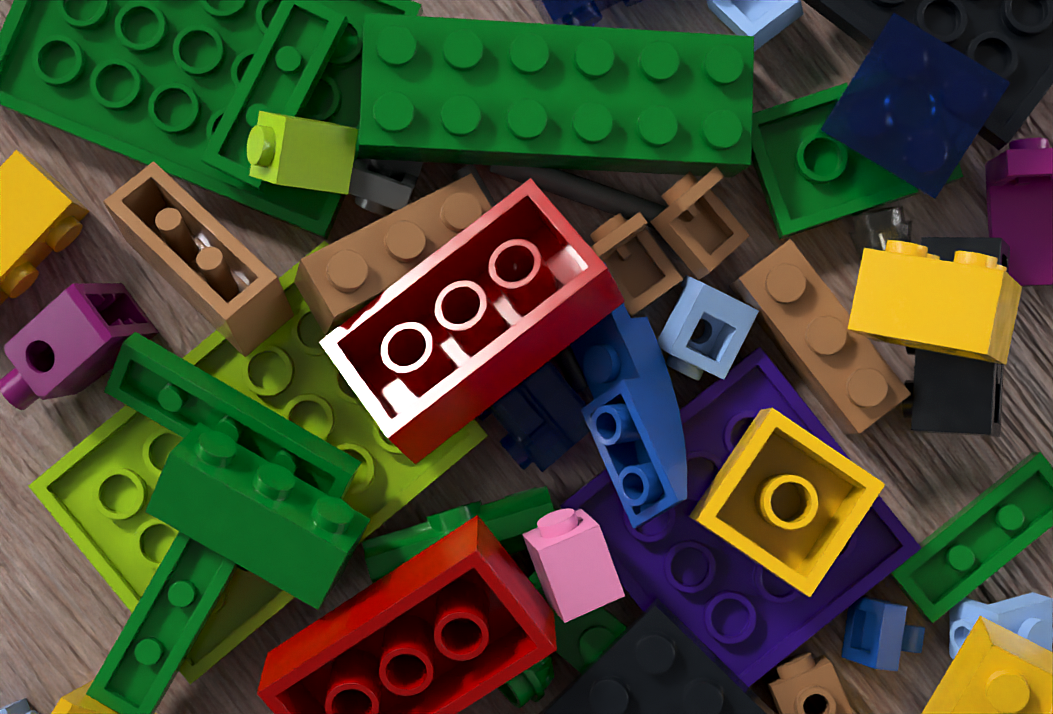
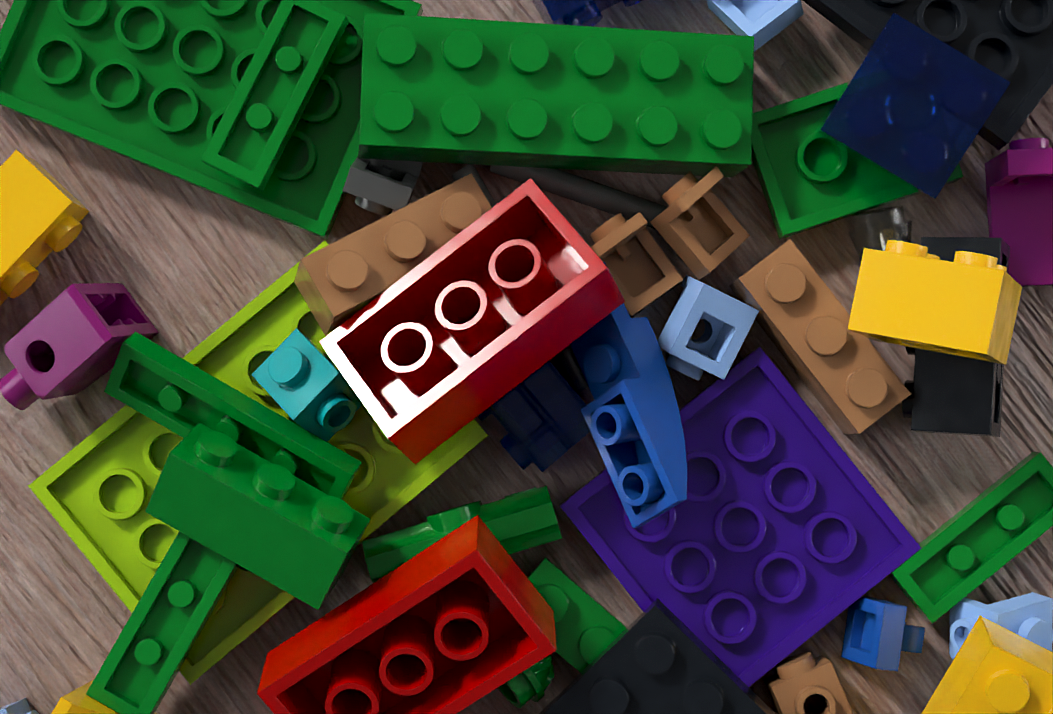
medium nougat brick [103,161,294,357] -> none
lime brick [247,111,359,194] -> none
bright pink brick [522,508,625,623] -> none
yellow brick [689,408,886,597] -> none
none -> teal bracket [251,328,363,442]

